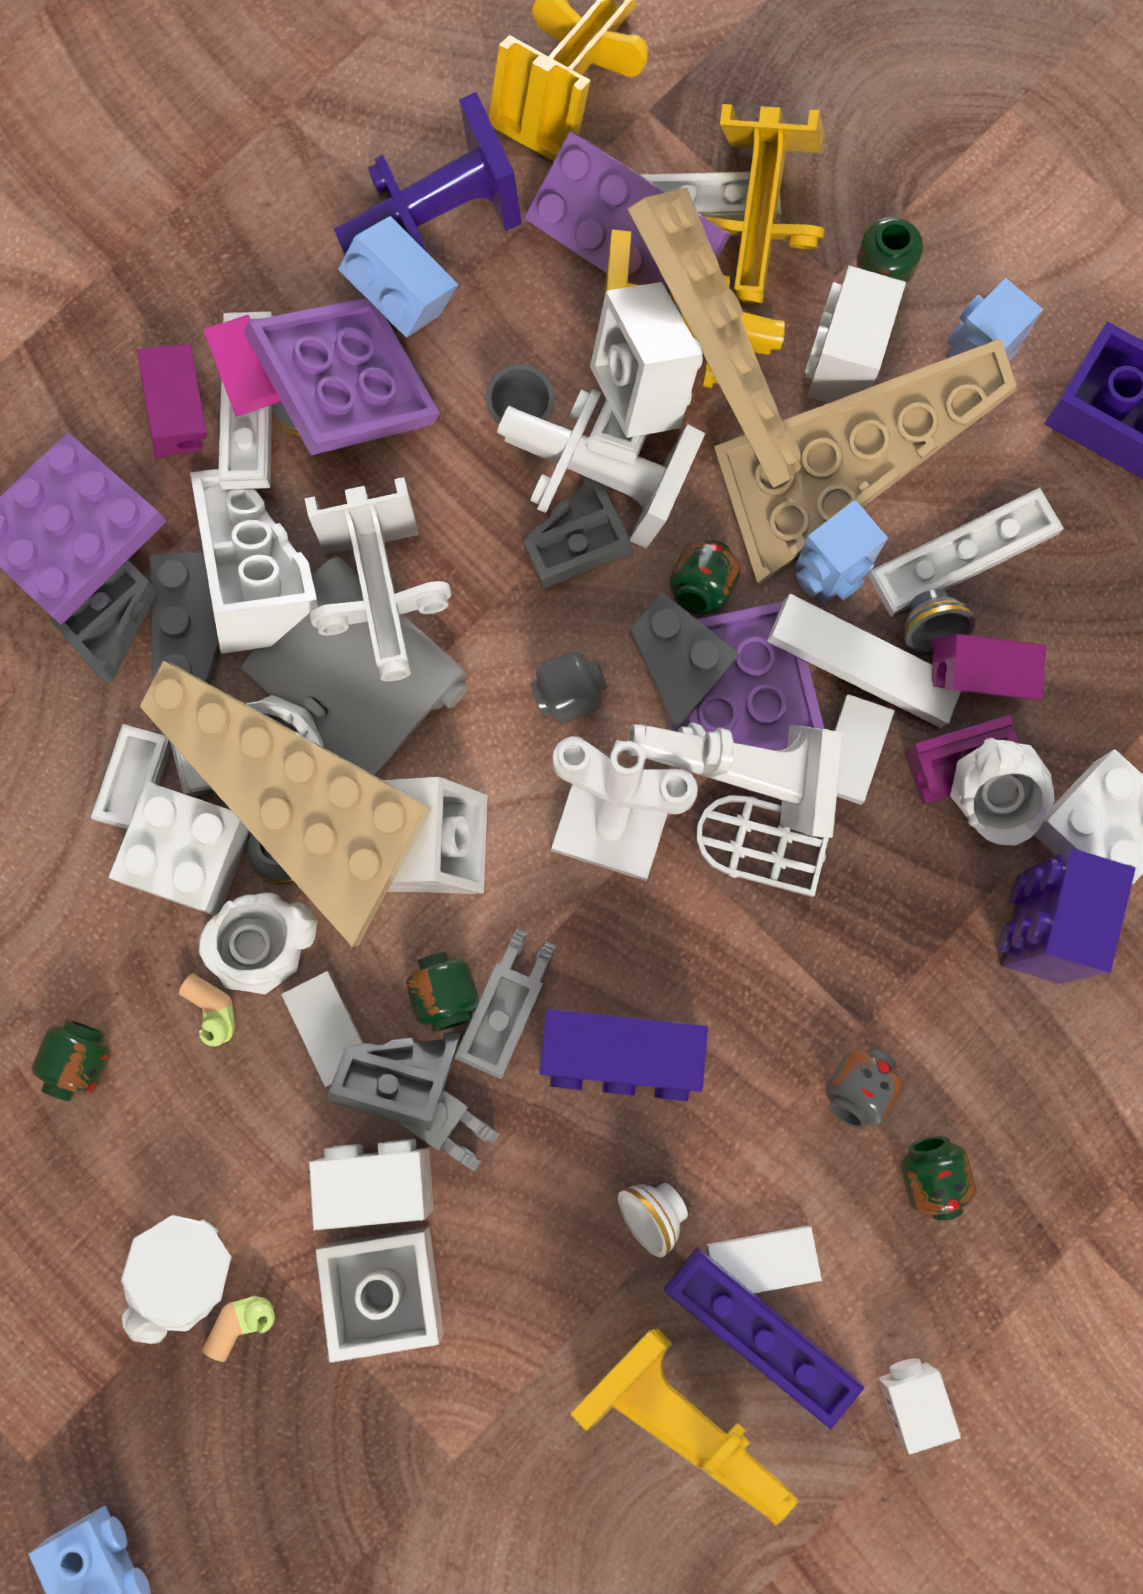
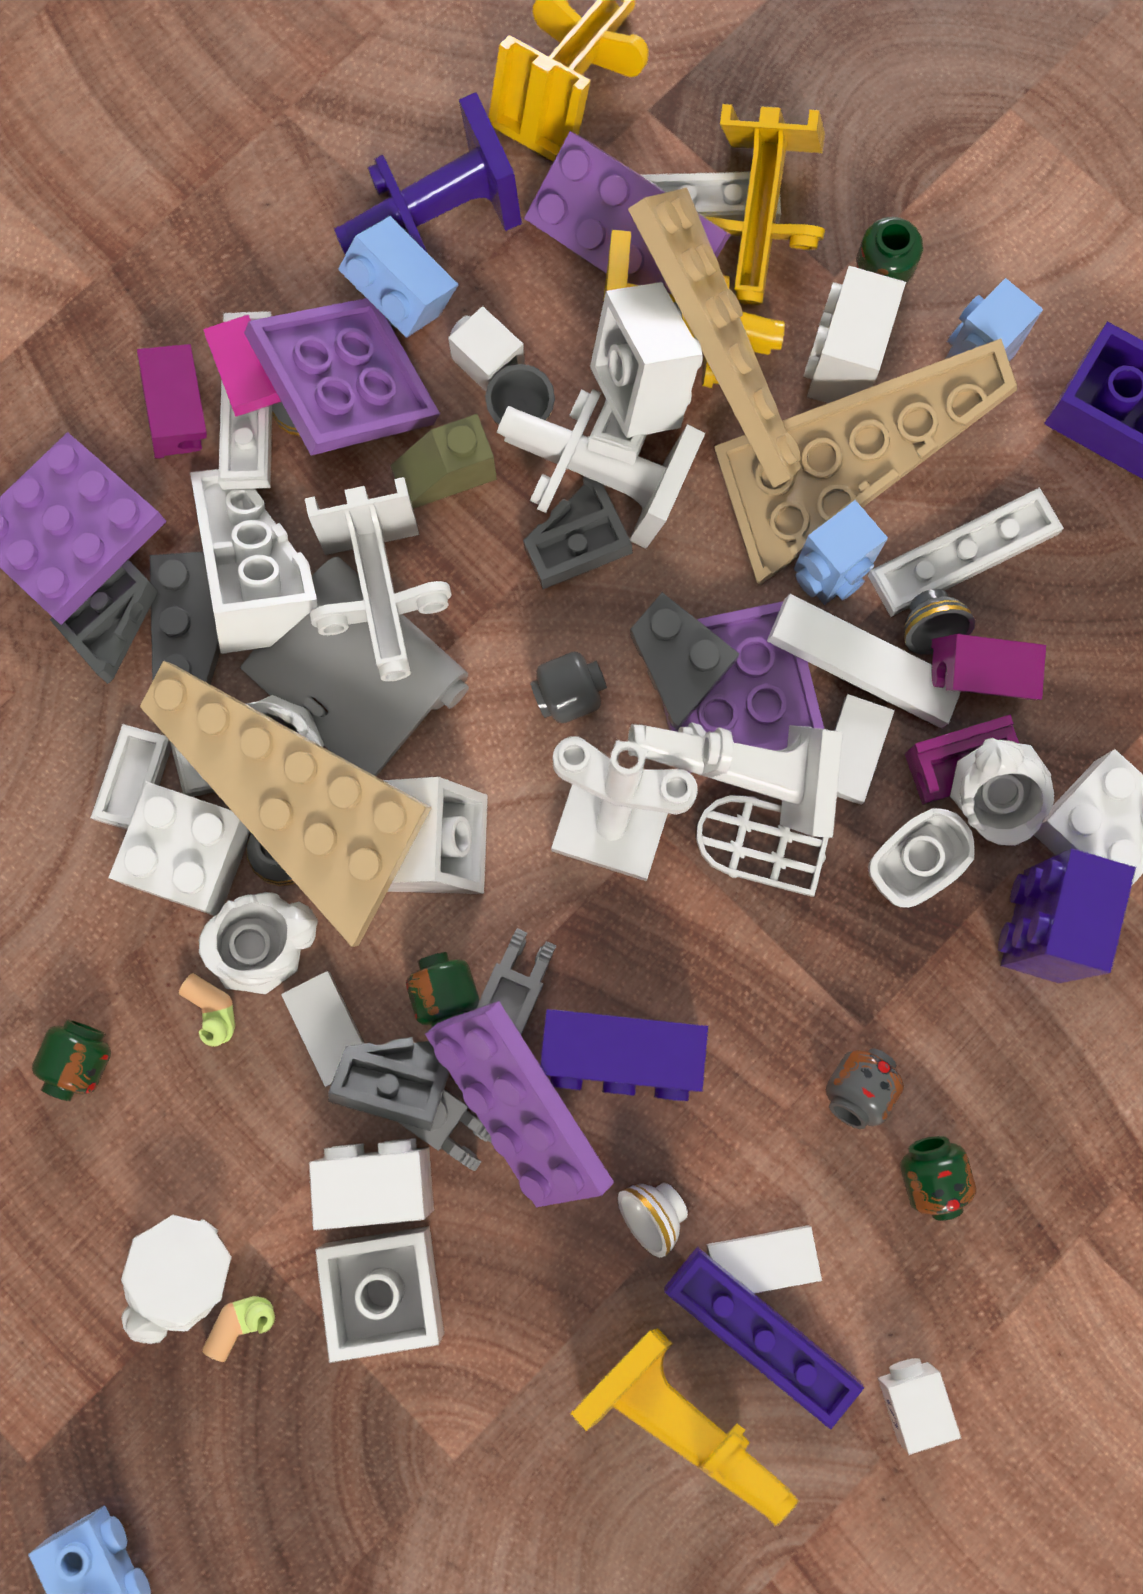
dark green head [669,540,740,614] -> none
none -> olive slope [390,414,497,509]
none -> medium lavender plate [425,1001,614,1207]
none -> white brick [448,306,525,391]
none -> white piece [868,808,975,907]

